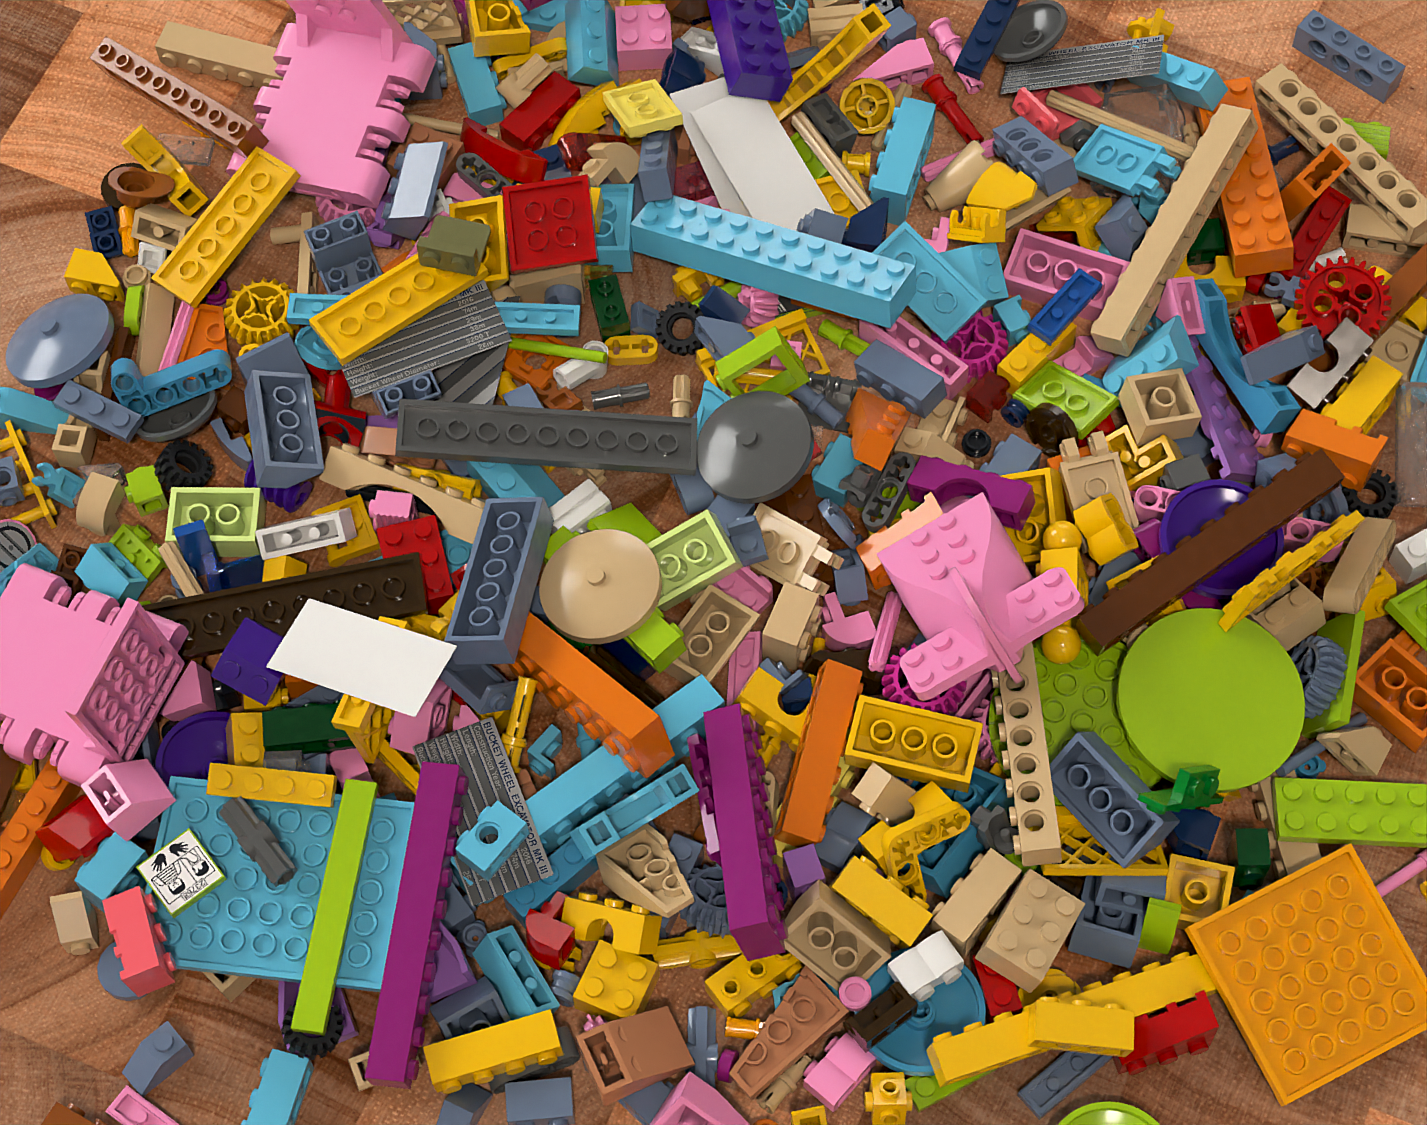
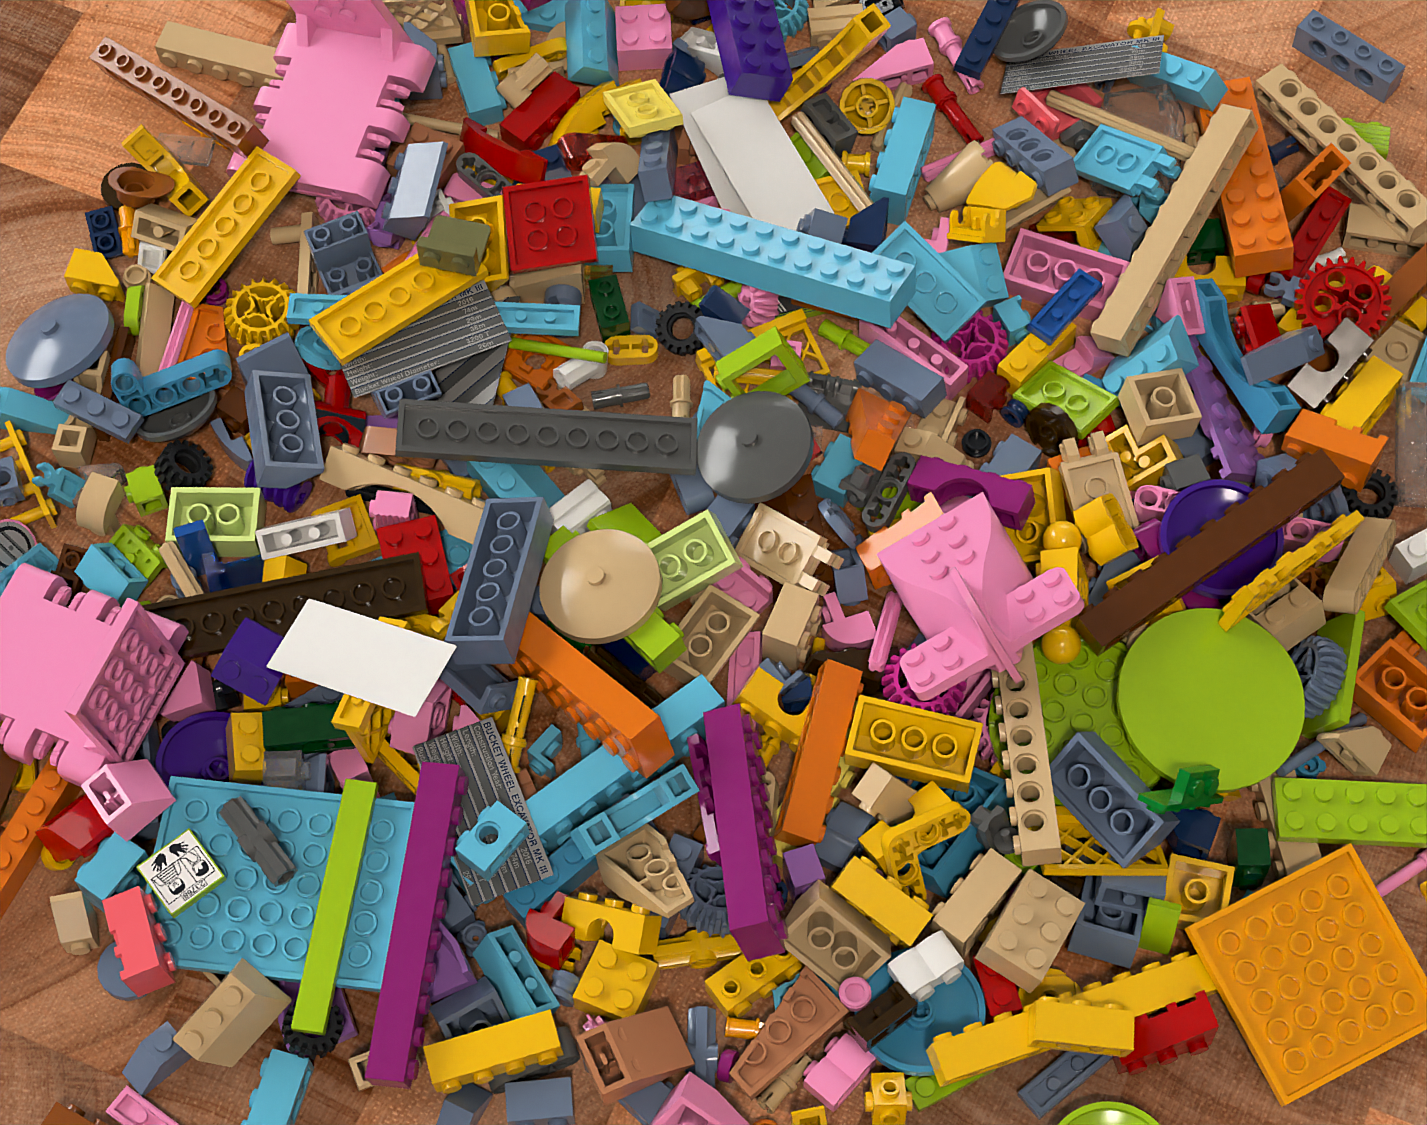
yellow plate [206,763,337,808] -> none
sand blue bracket [726,515,769,567] -> none
none -> tan slope [172,958,292,1067]

